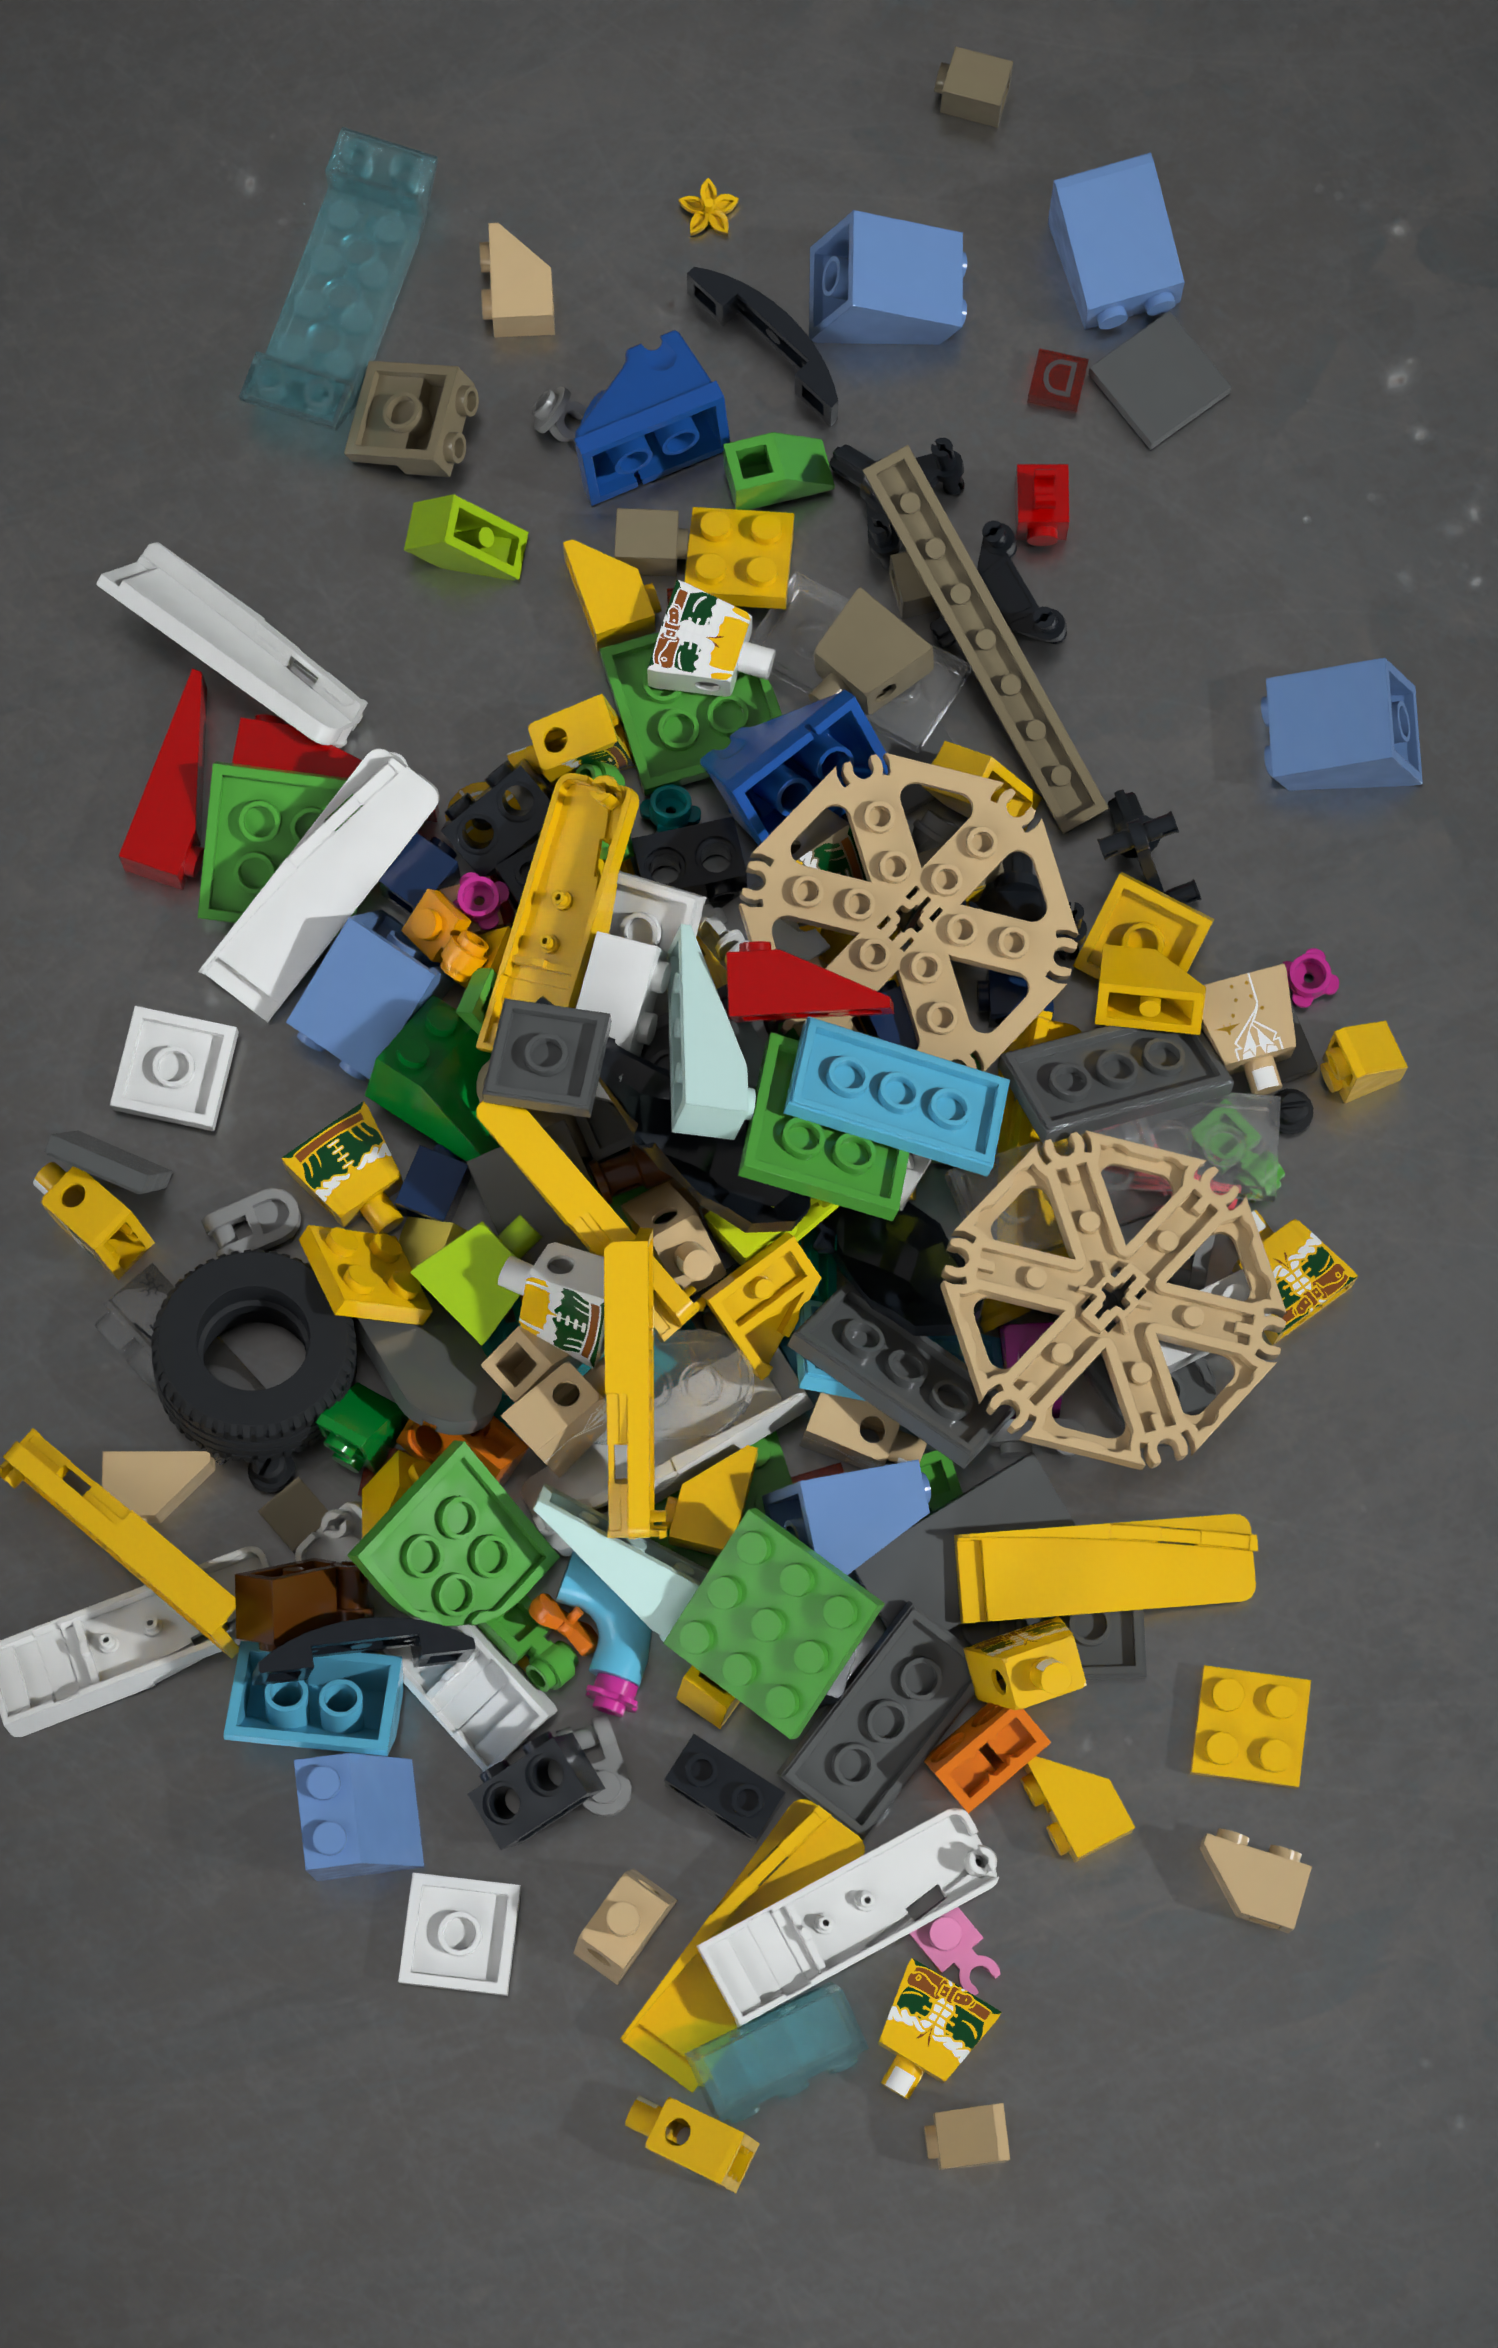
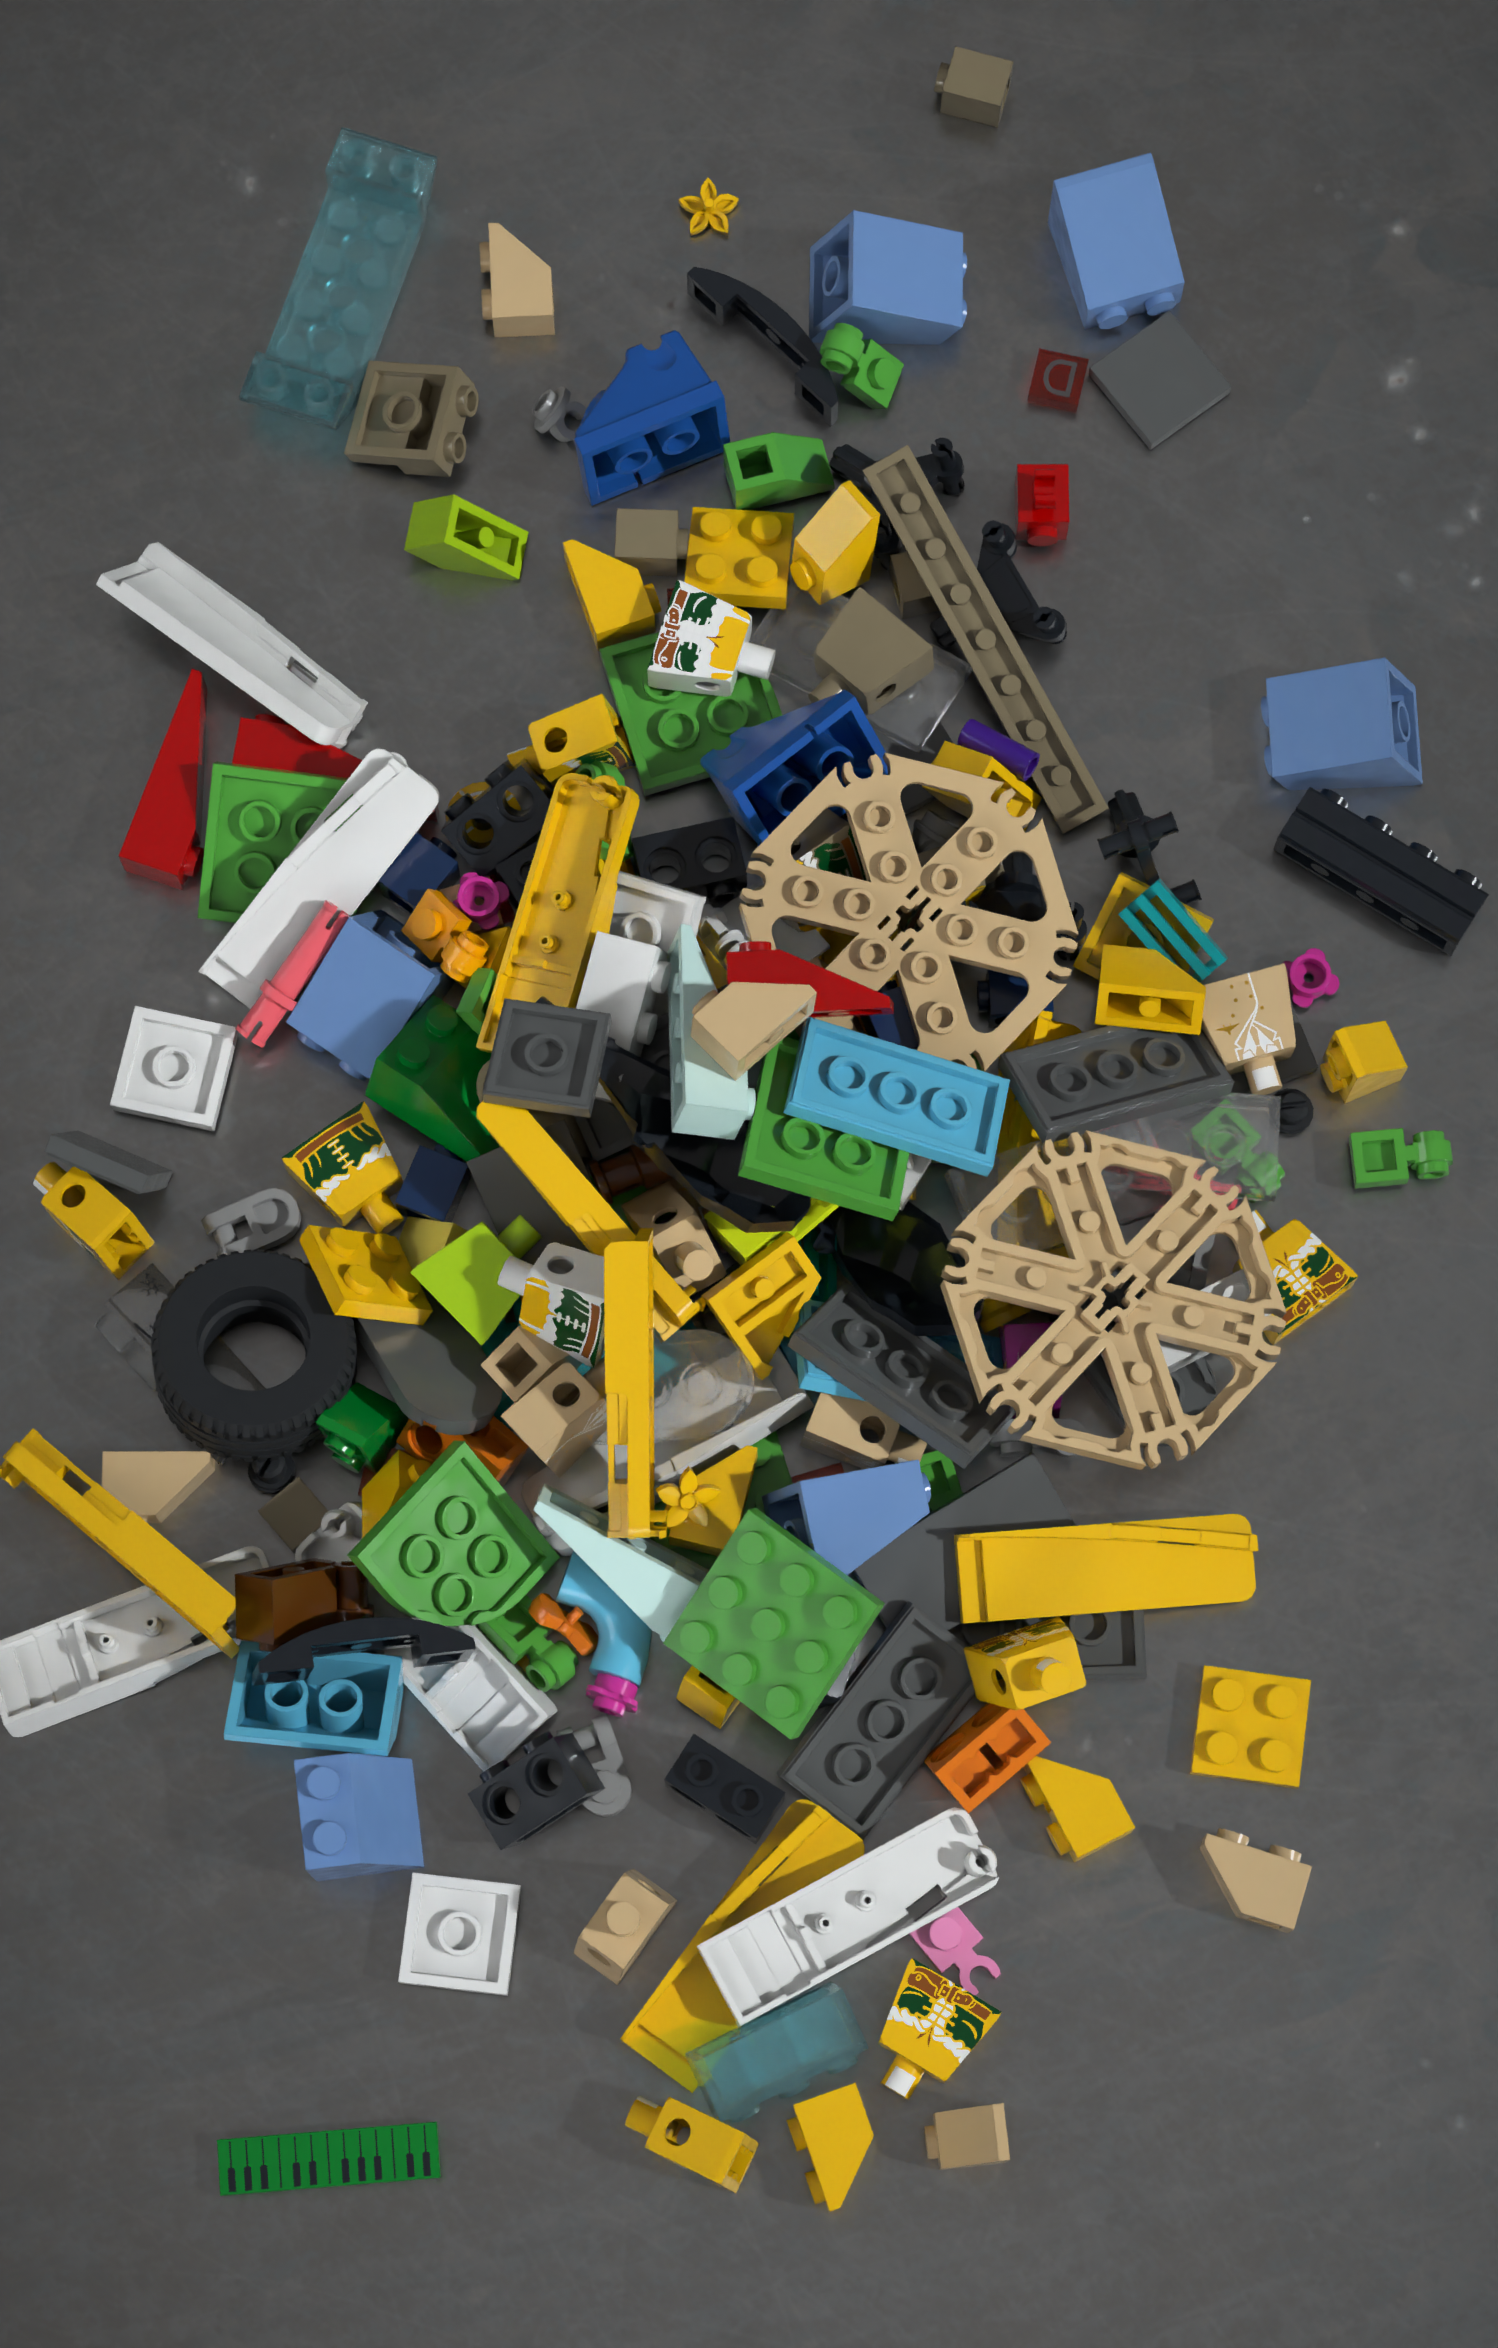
teal plate [640,785,701,833] -> none
none -> green tile [217,2122,441,2196]
none -> coral pin [235,900,351,1048]
none -> yellow plant [655,1466,721,1528]
none -> tan slope [691,982,817,1081]
none -> yellow slope [786,2082,874,2212]
none -> yellow slope [790,480,880,605]
none -> bright green plate [820,323,904,410]
none -> dark purple piece [957,718,1040,781]
none -> teal tile [1118,878,1228,982]
none -> black brick [1274,787,1489,956]
none -> bright green plate [1349,1128,1453,1189]

